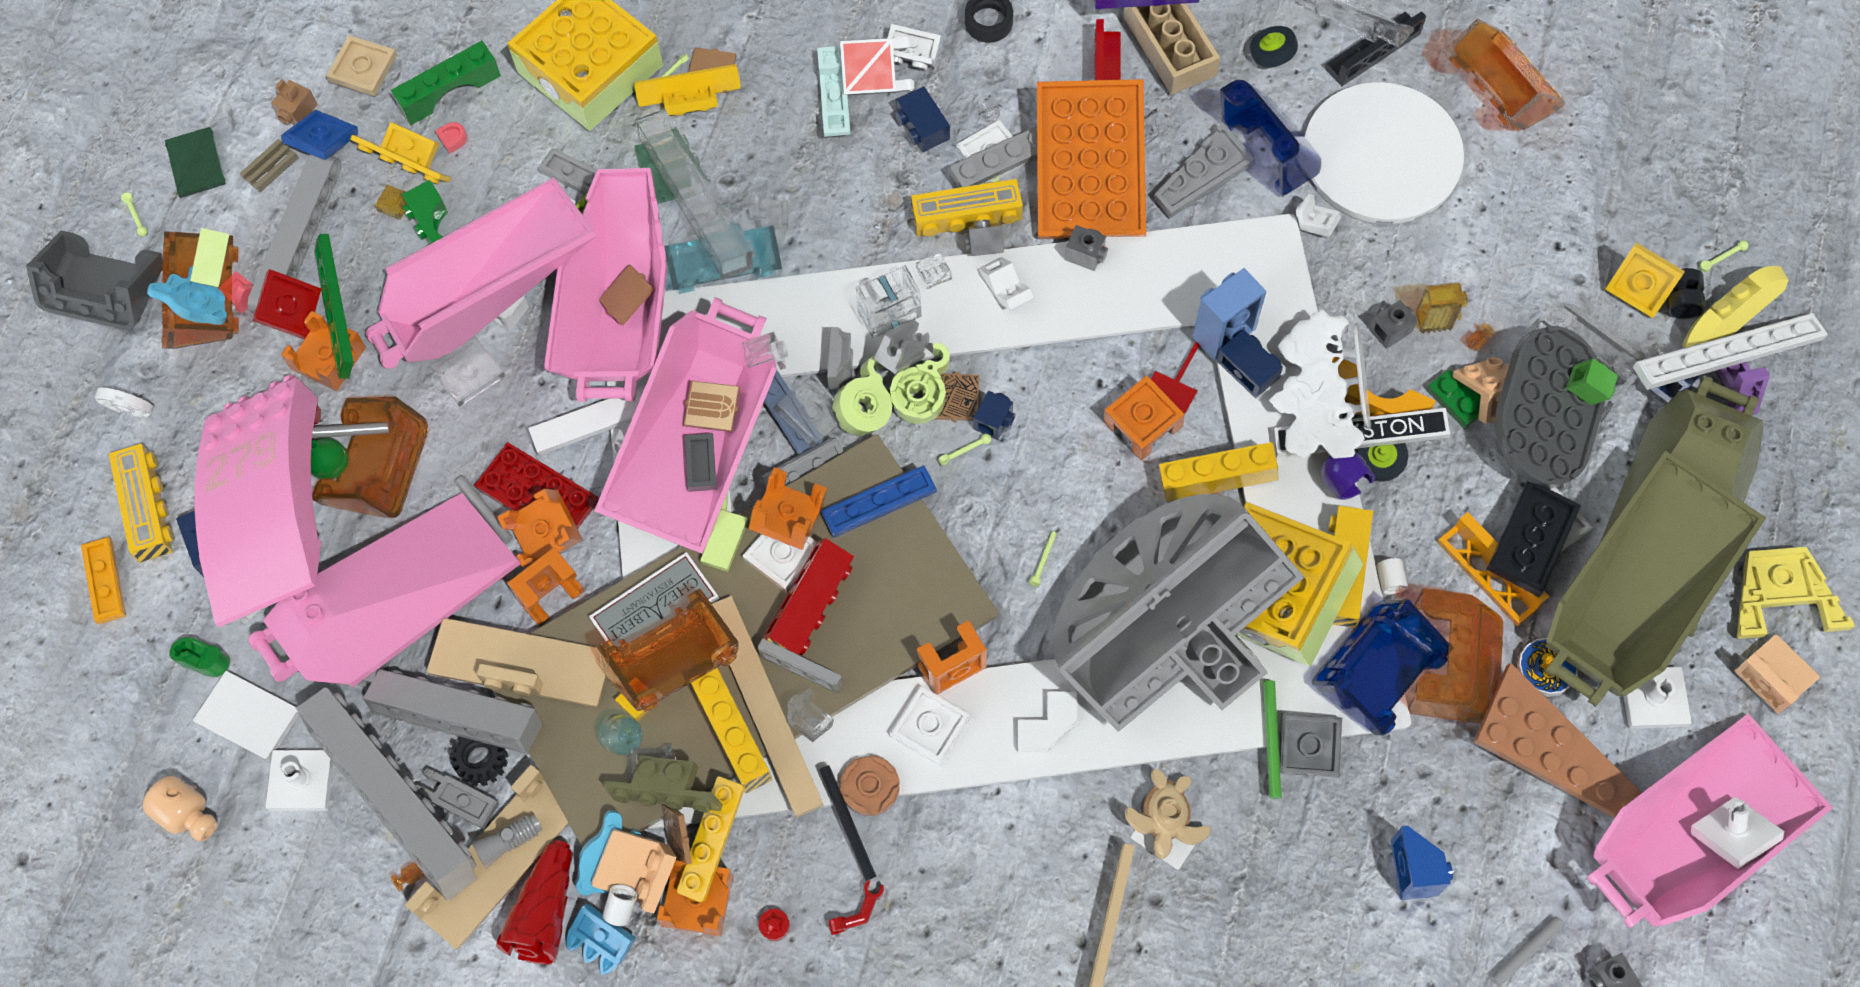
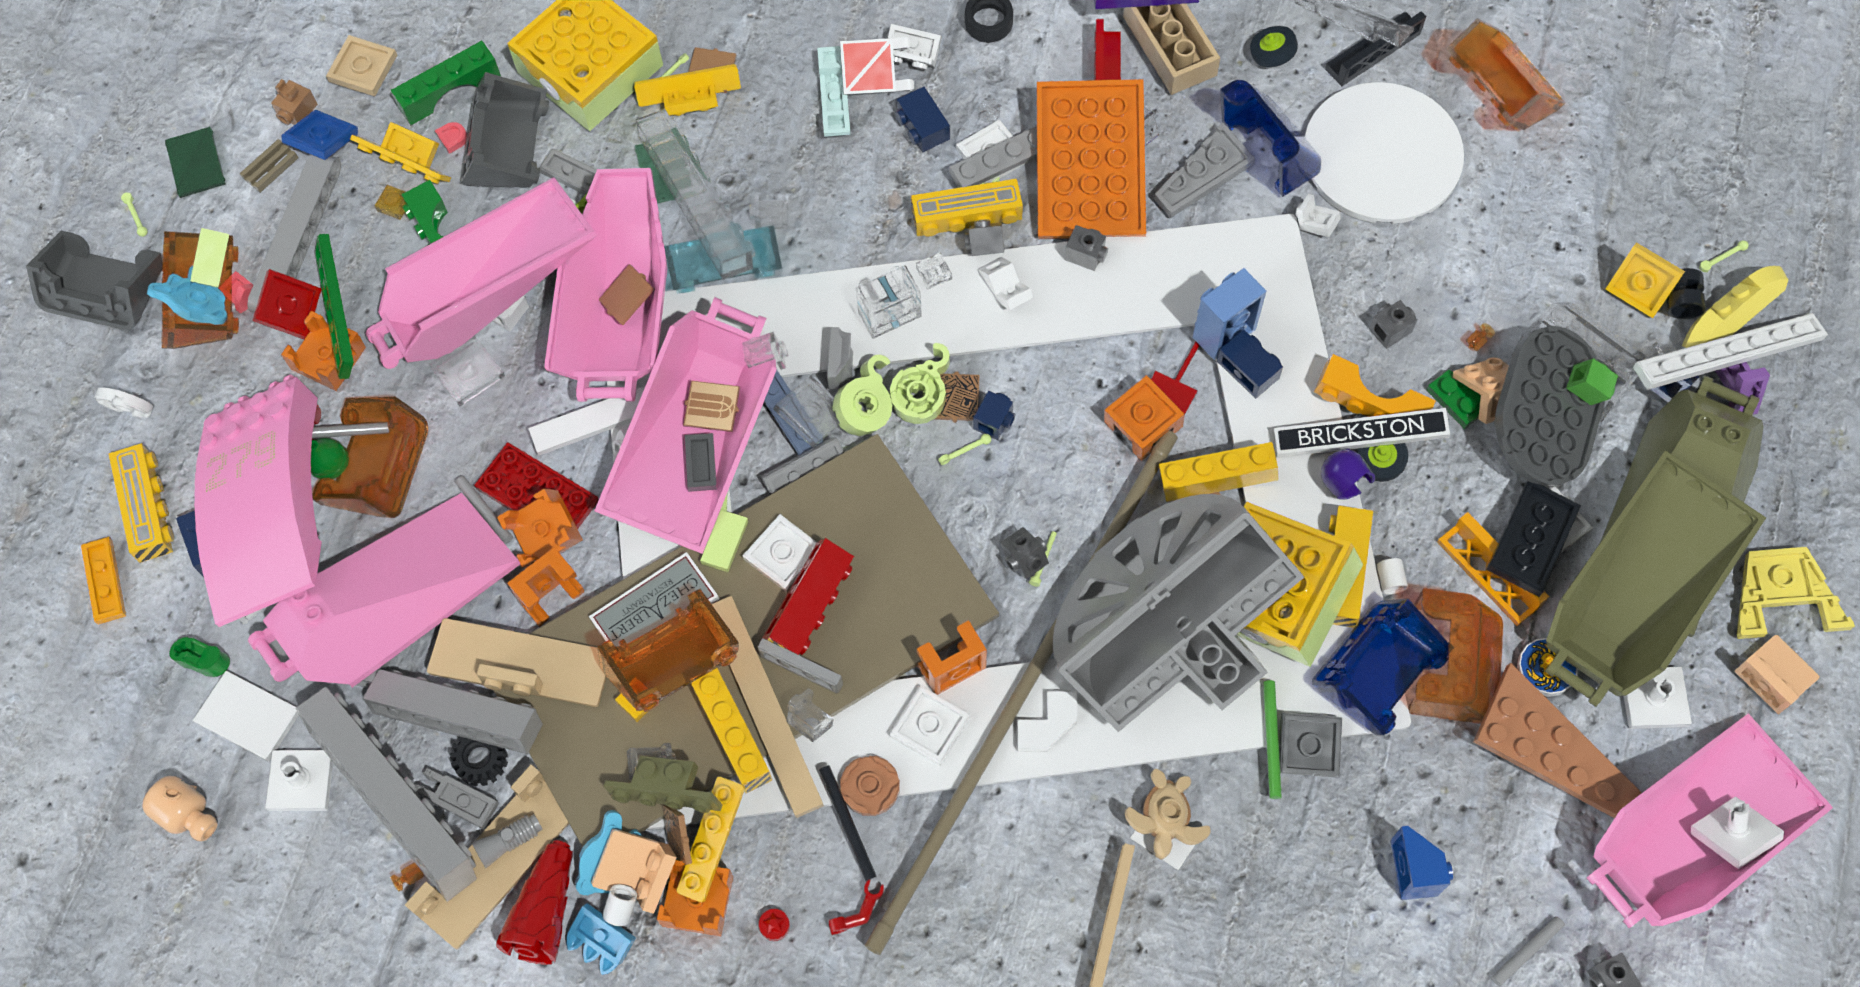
clear light blue head [598,714,643,755] -> none
orange panel [749,467,828,550] -> none
blue tile [821,465,937,538] -> none
light grey hinge [874,319,930,374] -> none
white plant [1269,309,1371,459] -> none
clear yellow brick [1416,282,1468,334] -> none
none -> dark grey windscreen [460,72,549,187]
none -> dark tan piece [864,430,1178,955]
none -> flat silver brick [1000,527,1049,579]

